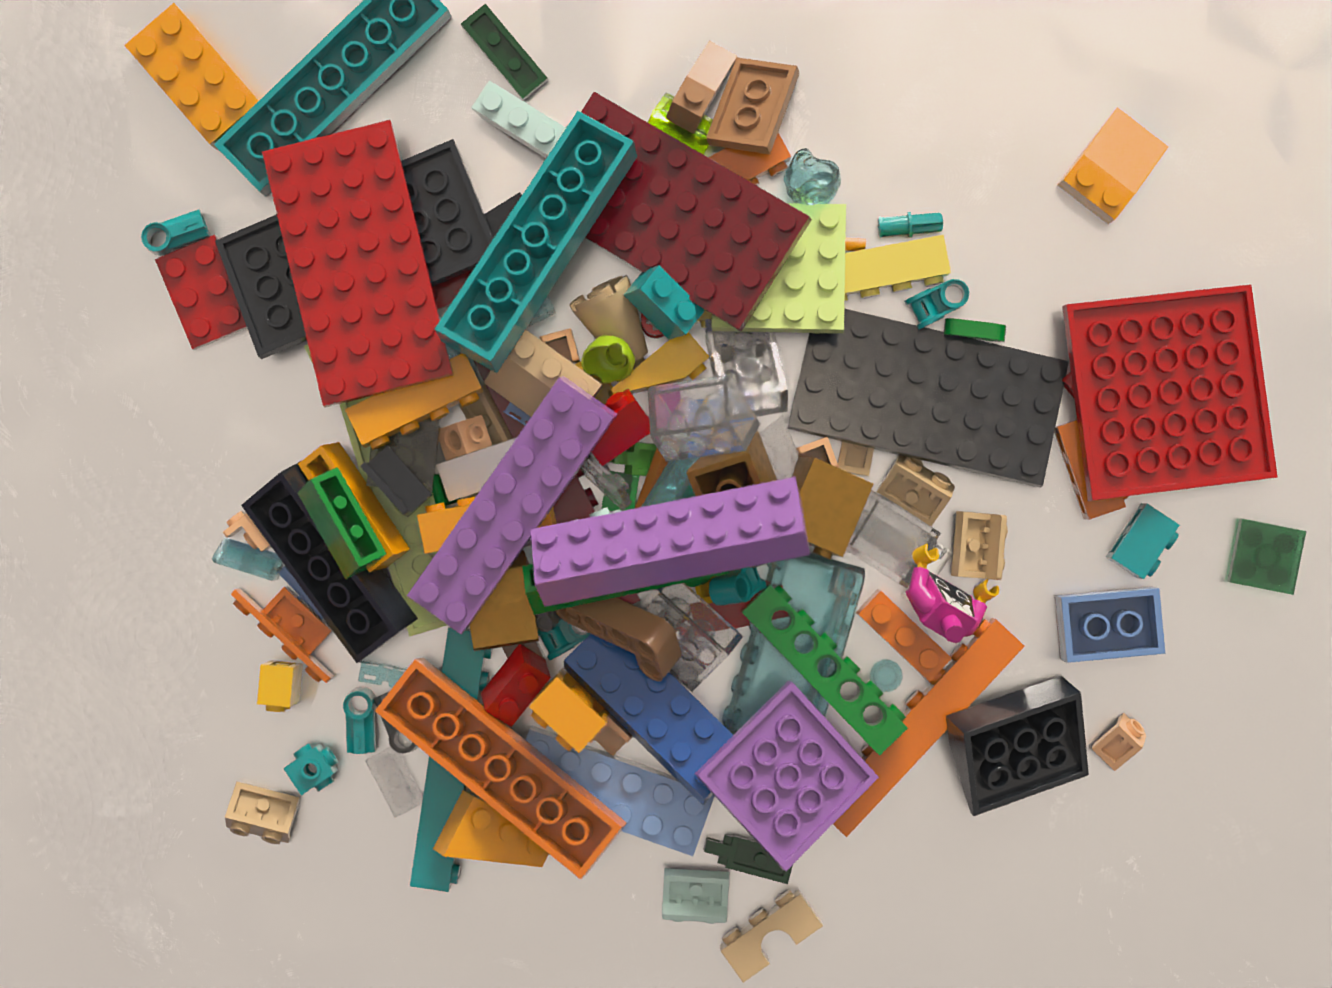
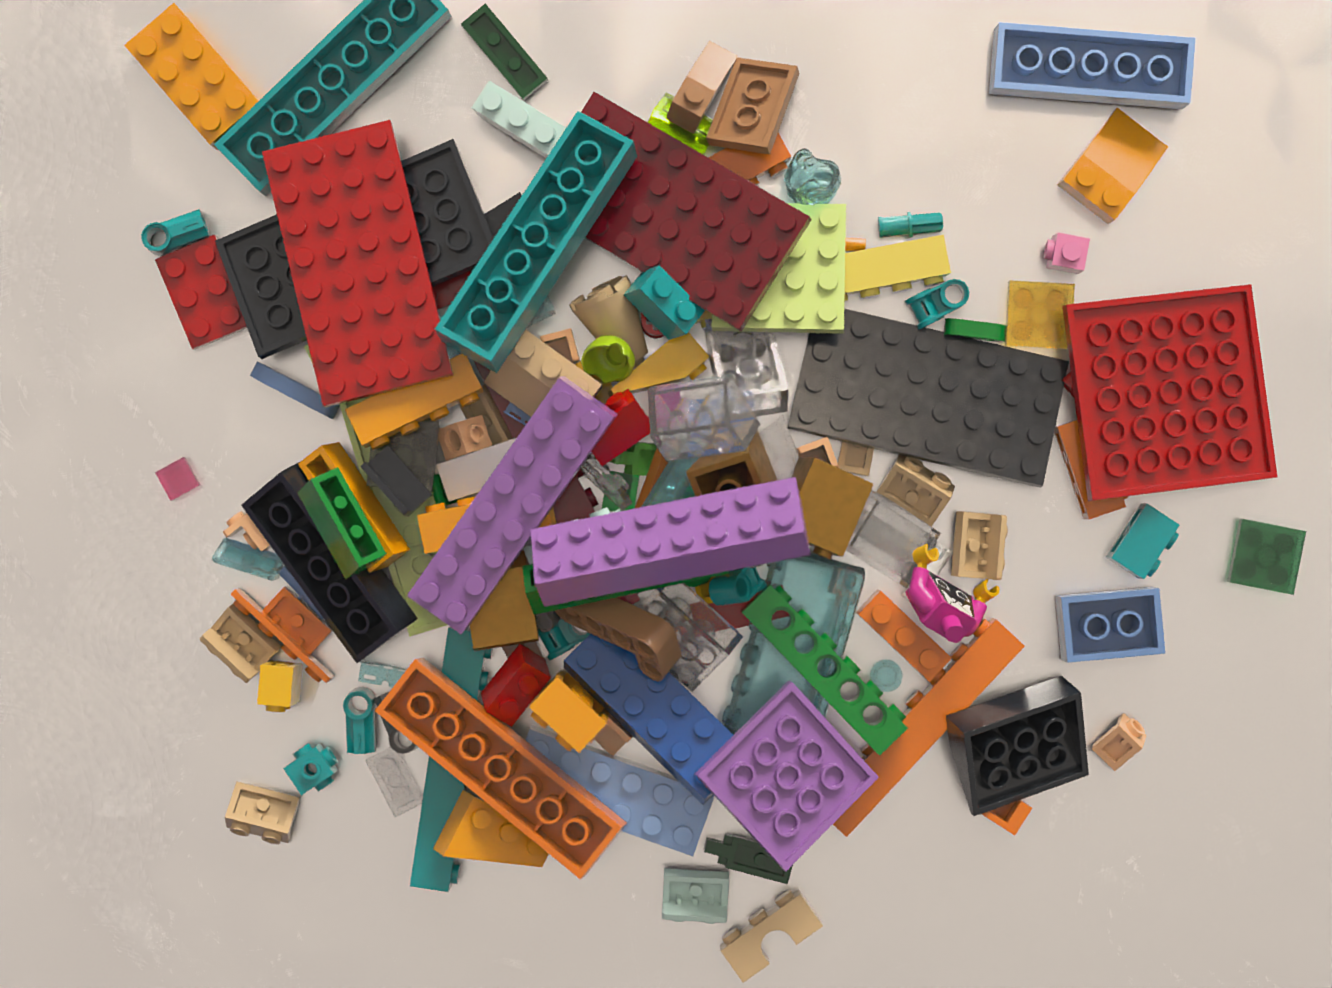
none -> clear pink tile [155,457,201,501]
none -> tan bracket [200,604,281,683]
none -> medium blue beam [250,361,340,419]
none -> orange panel [982,800,1032,835]
none -> light blue brick [989,22,1196,109]
none -> clear yellow plate [1005,280,1075,349]
none -> bright pink brick [1044,233,1090,274]

